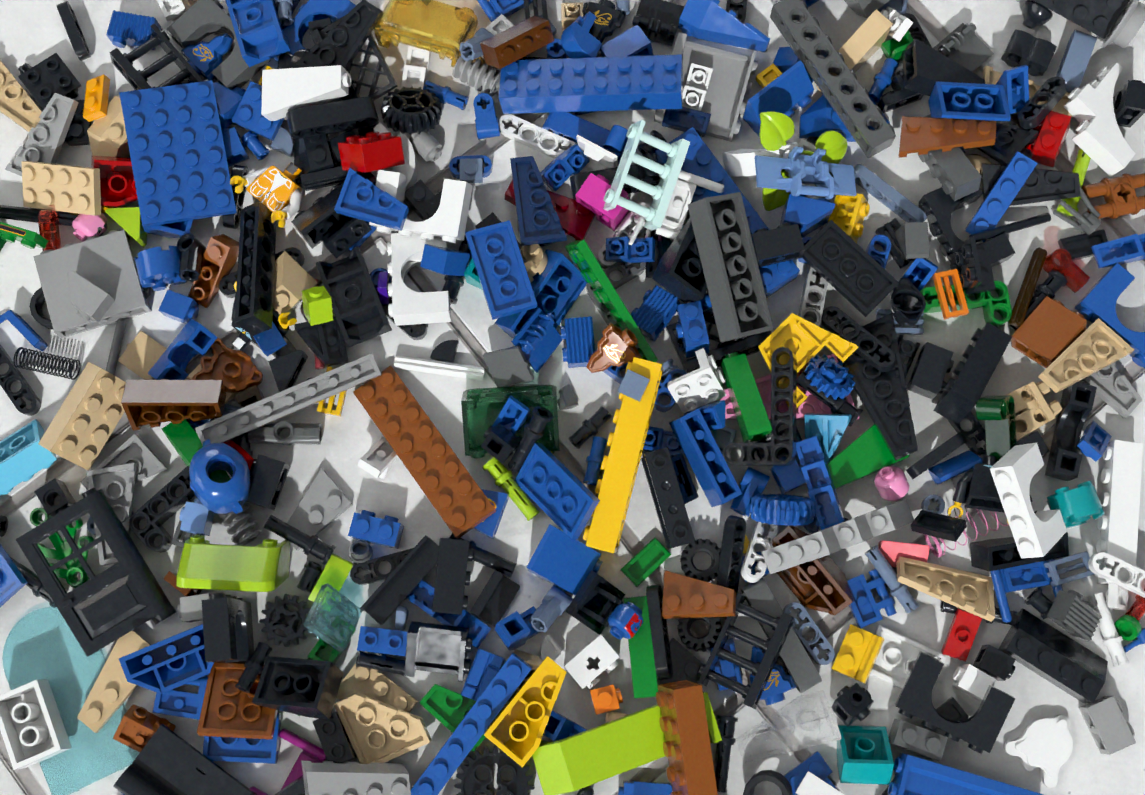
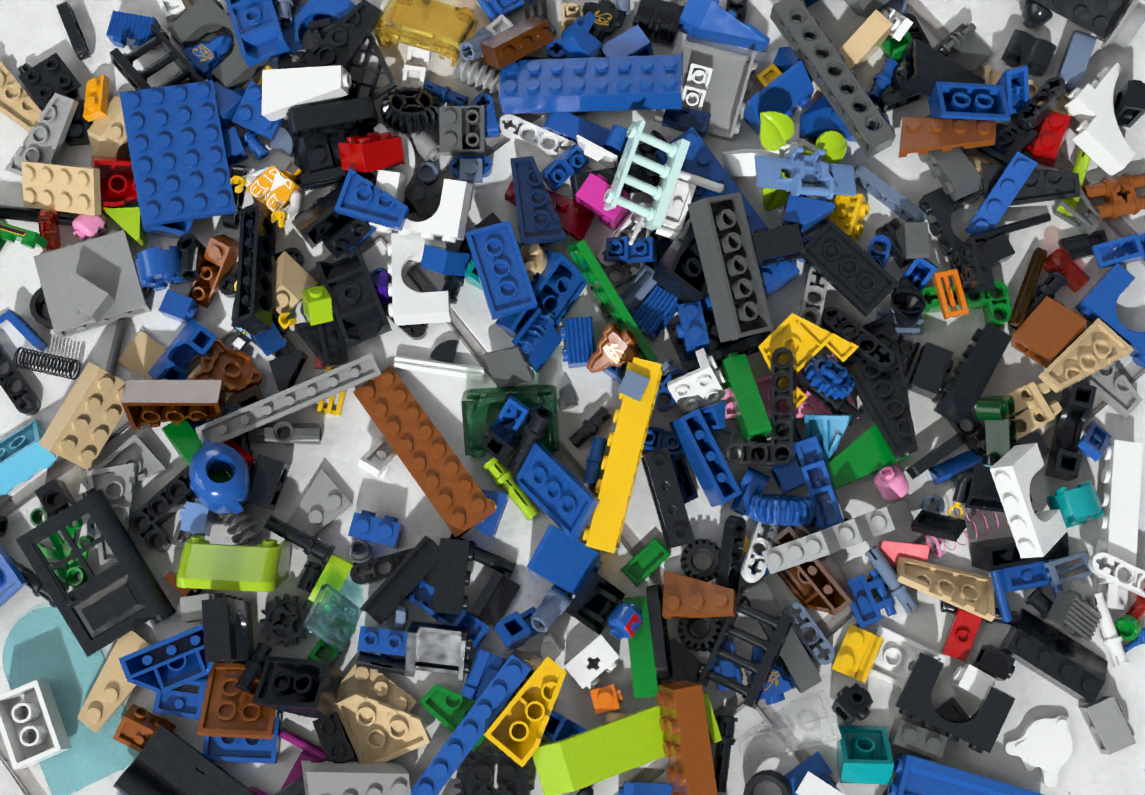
none -> sand blue tile [416,161,439,185]
none -> dark grey slope [439,105,485,156]
none -> sand blue tile [619,265,657,312]

